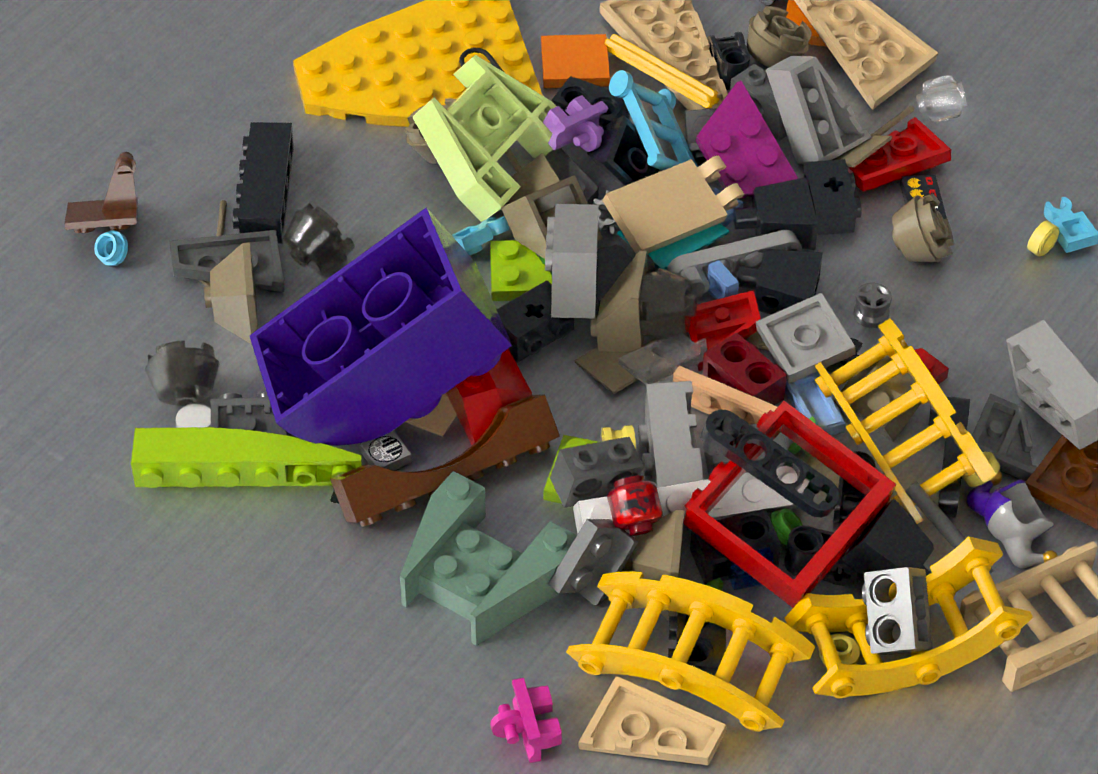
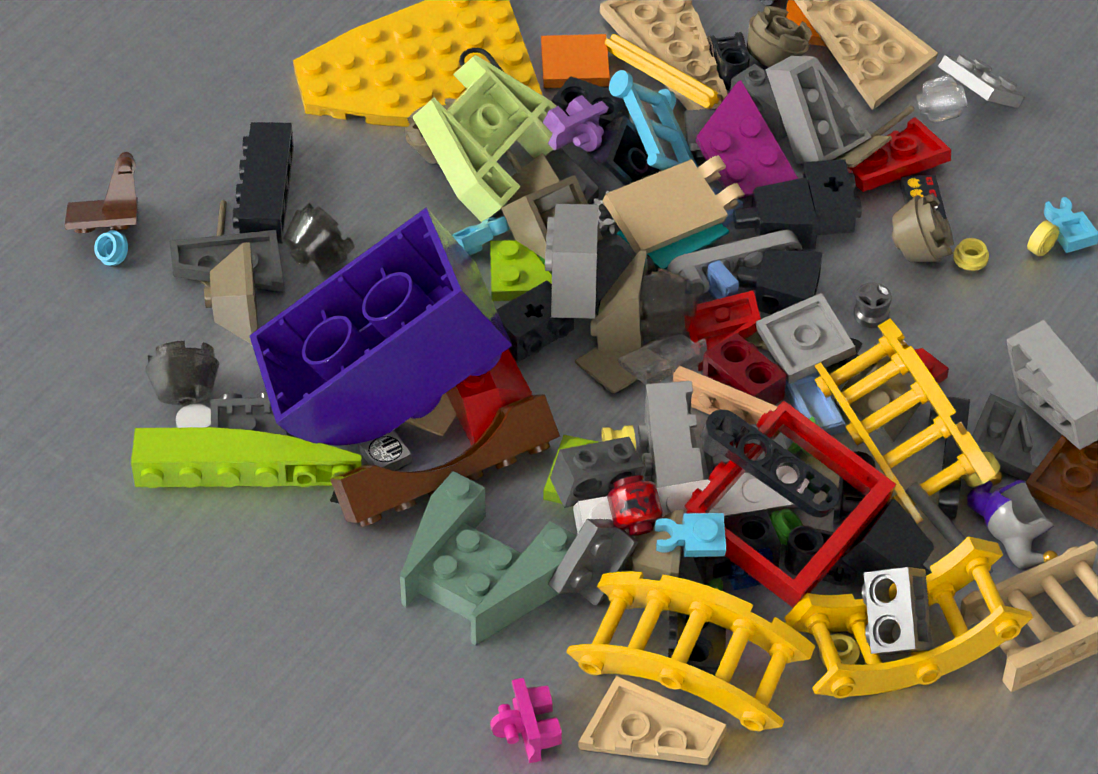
none -> medium azure plate [655,513,726,557]
none -> light grey plate [938,54,1025,108]
none -> light yellow plate [953,238,989,271]

